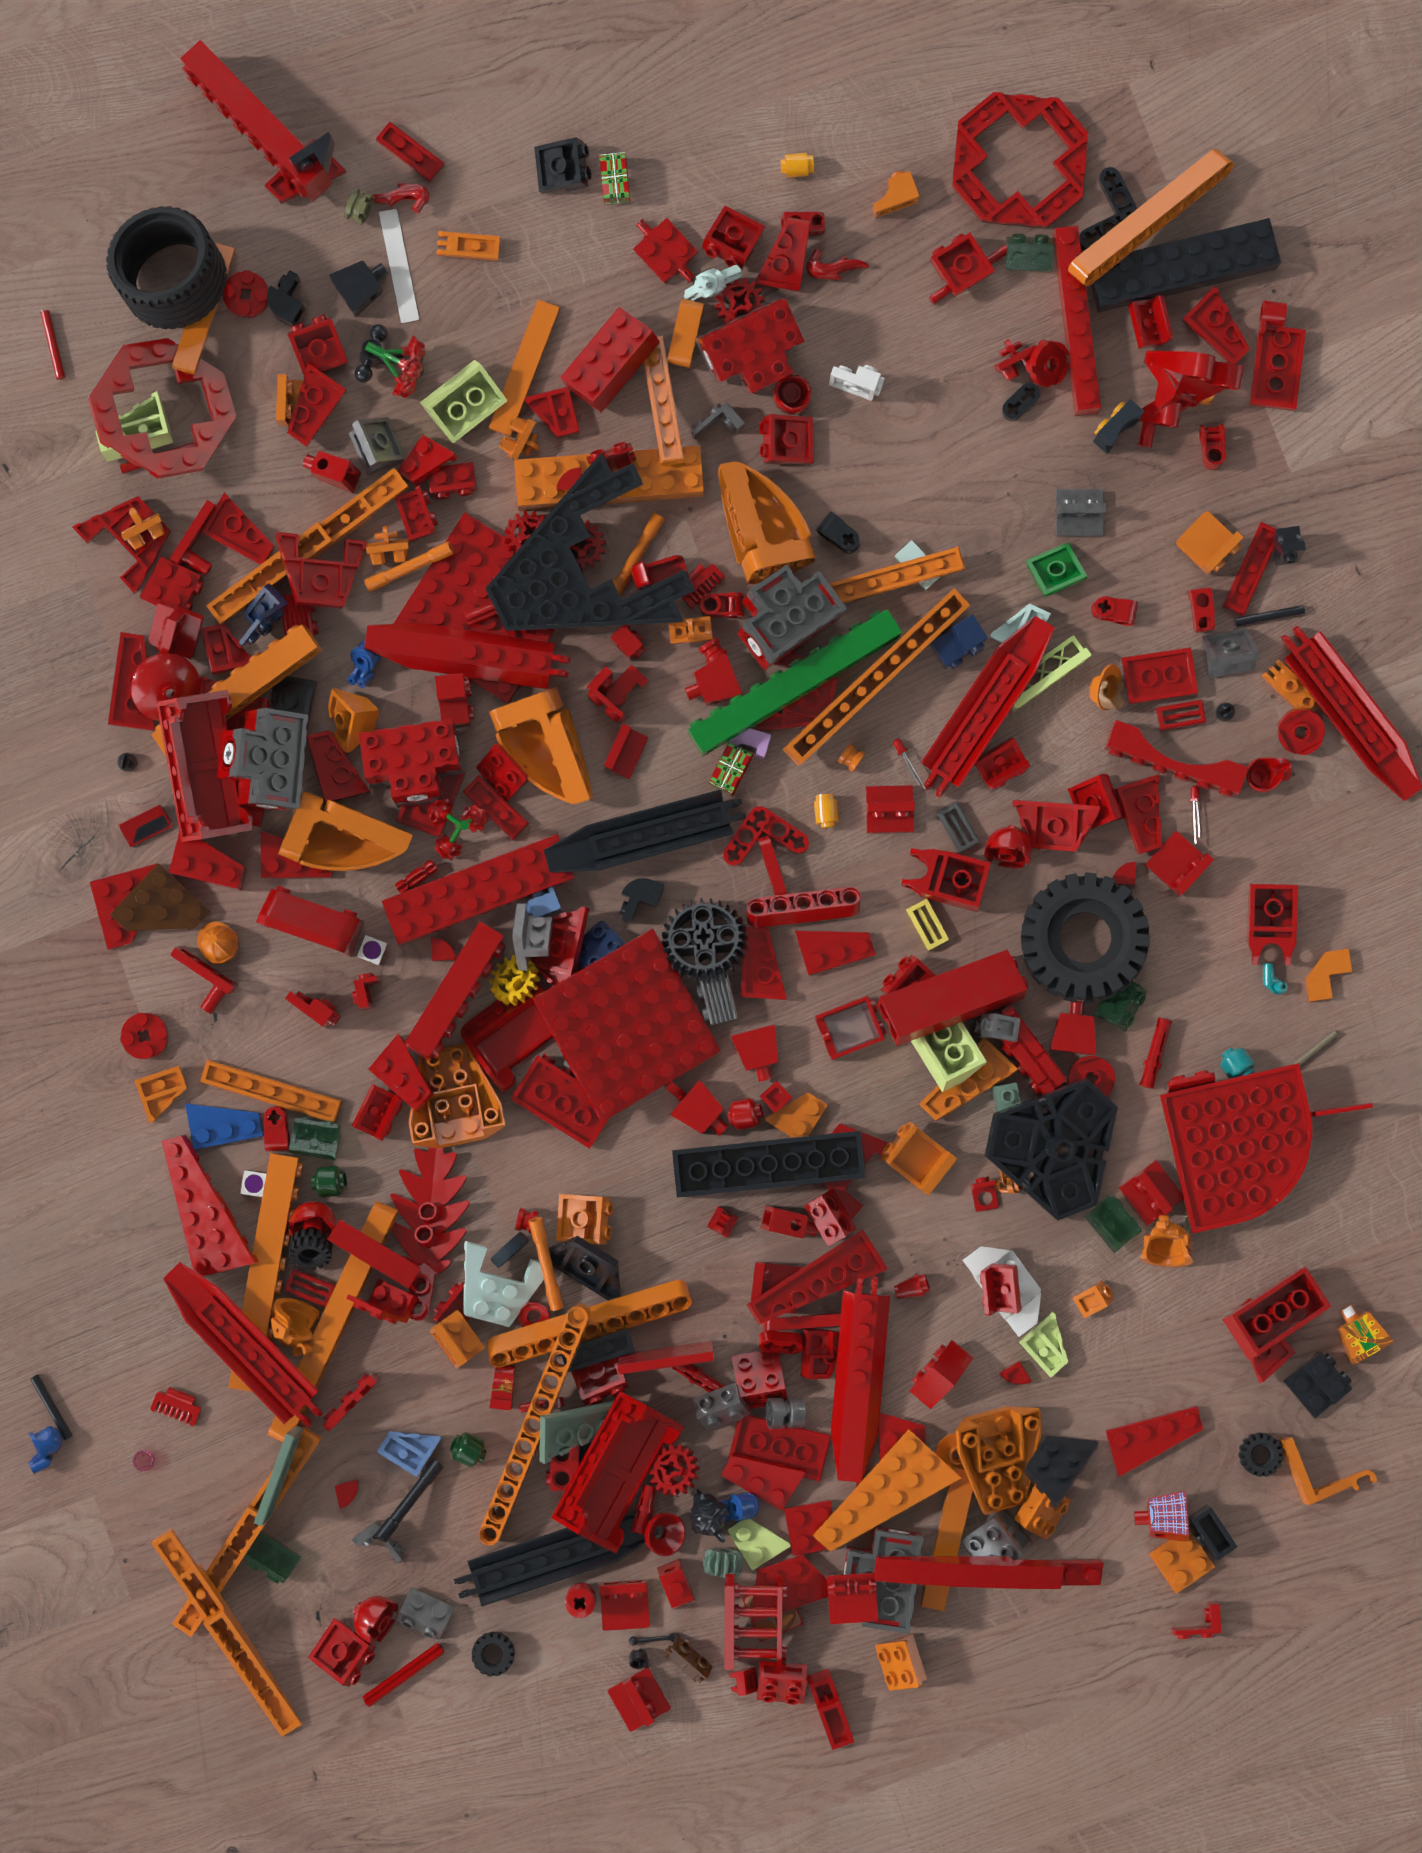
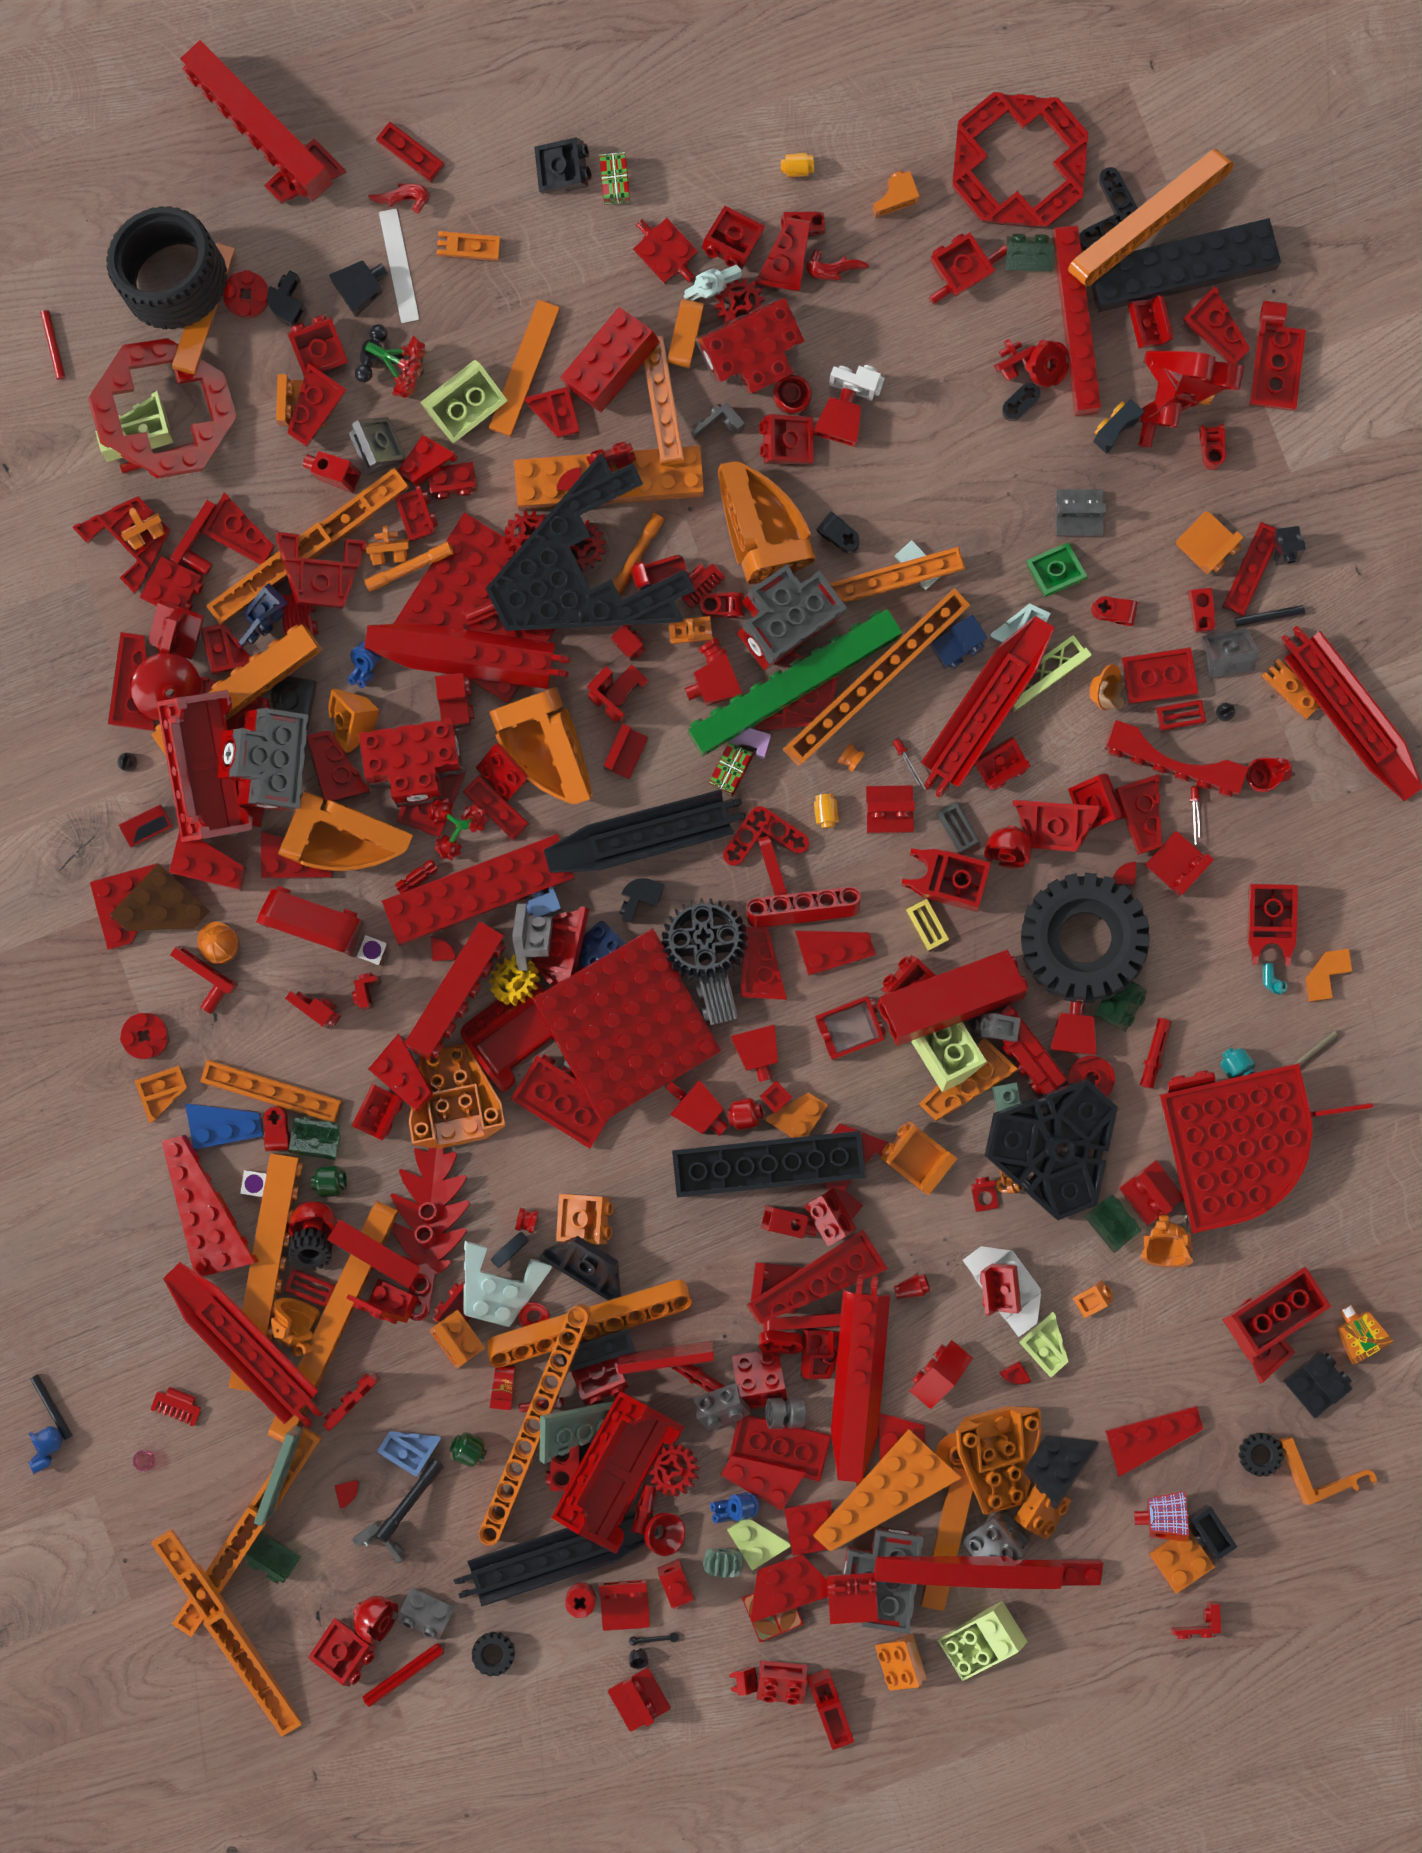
black slope [289,132,335,175] -> none
olive wheel [344,188,374,225] -> none
orange hips [498,417,540,460] -> none
orange piece [528,1217,564,1311] -> none
reddish brown hinge [664,1635,713,1683] -> none
black hair [690,1489,730,1543] -> none
red tile [707,1206,739,1238] -> none
red fence [724,1574,787,1670] -> none
red plate [1277,707,1325,755] -> none
none -> red torso [813,388,861,447]
none -> yellowish green slope [937,1601,1028,1681]

